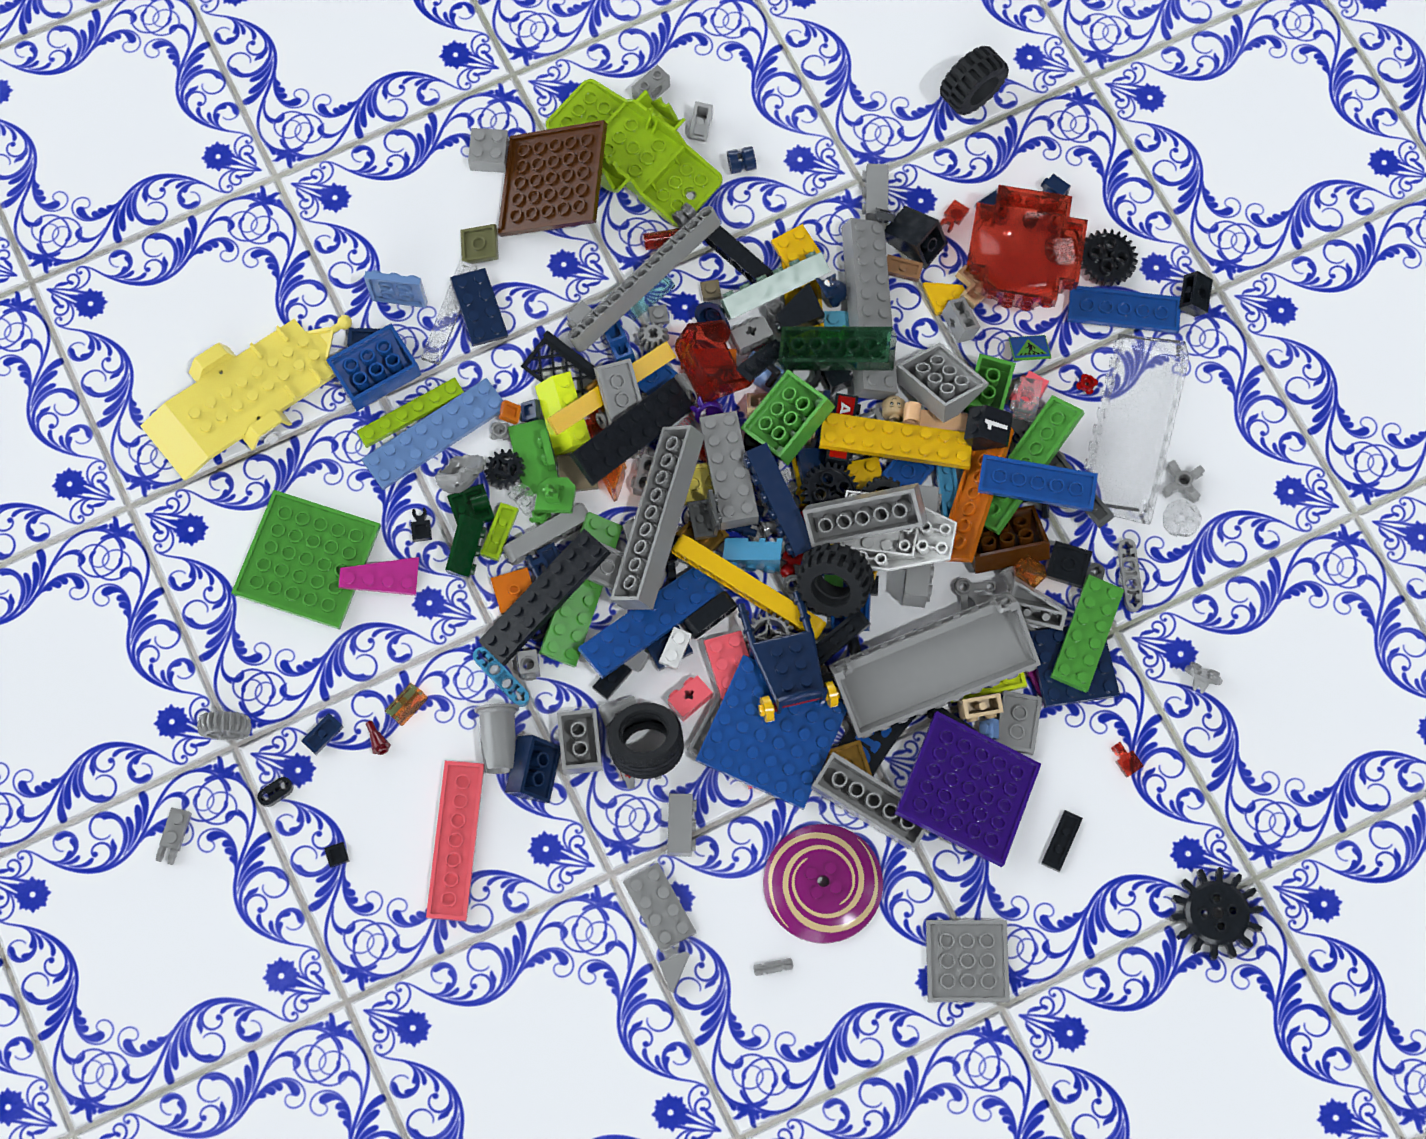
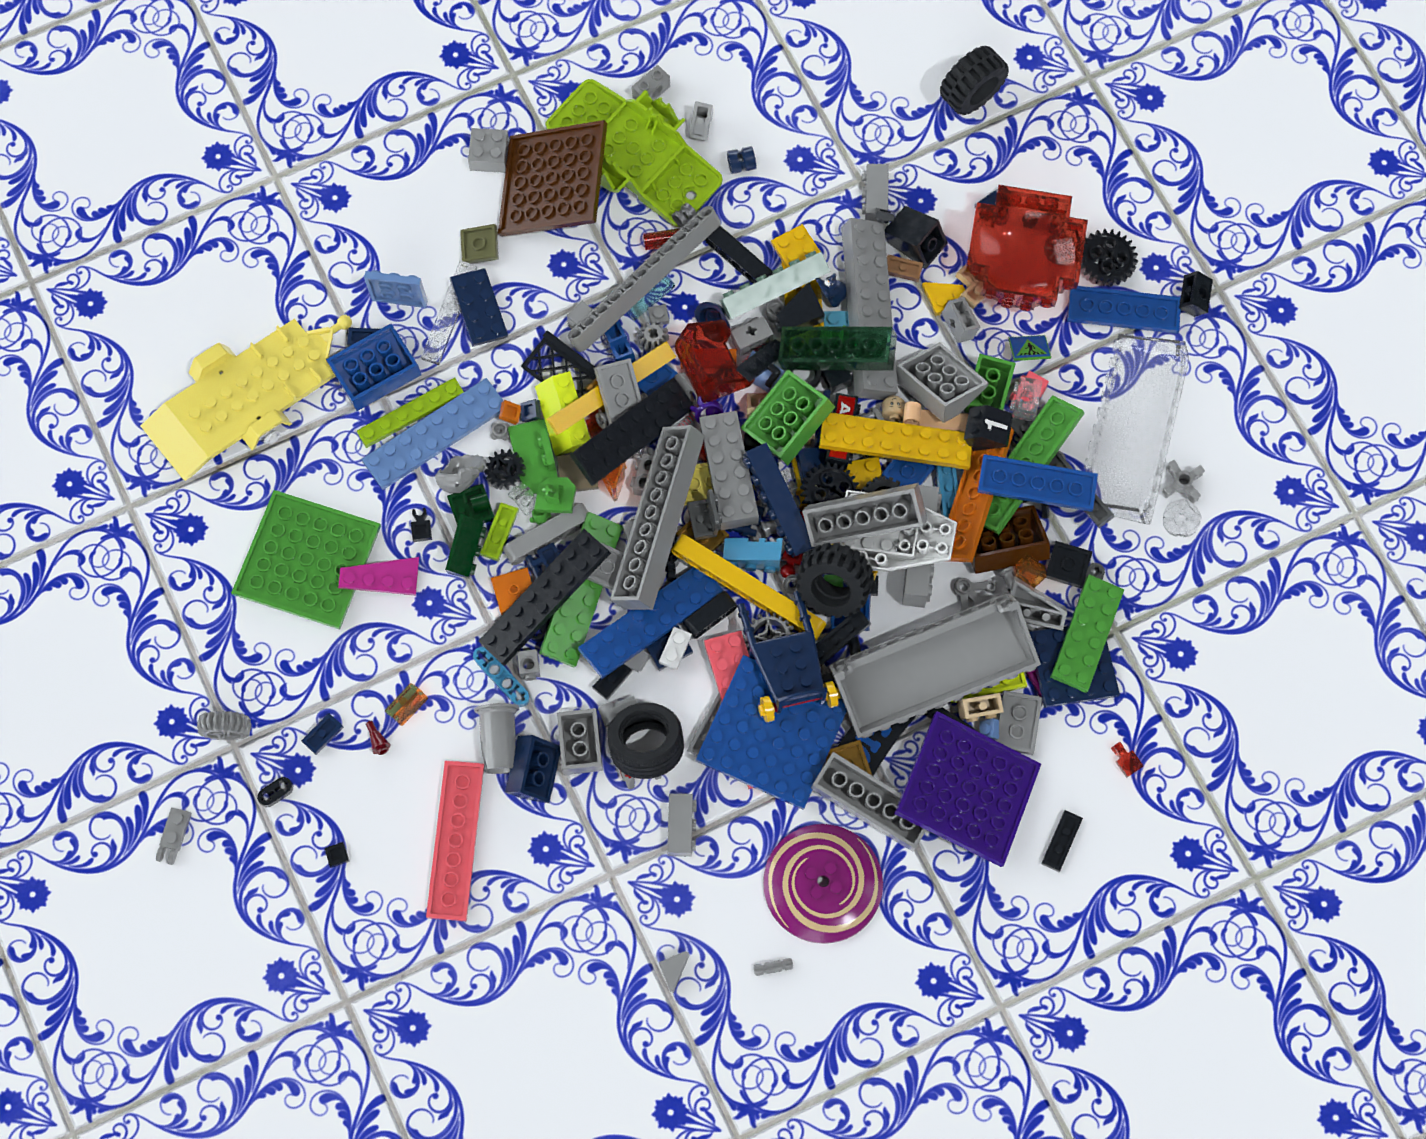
light grey plate [623,863,697,953] -> none
coral brick [668,675,713,722] -> none
dark tan plate [700,279,721,302] -> none
light grey plate [926,920,1010,1003] -> none
clear red plate [940,199,970,233] -> none
dark blue brick [1041,173,1071,207] -> none
red plate [1076,374,1098,395] -> none
light grey beam [1117,538,1143,612] -> none
black gear [1169,867,1264,961] -> none
light grey plate [1184,662,1223,693] -> none

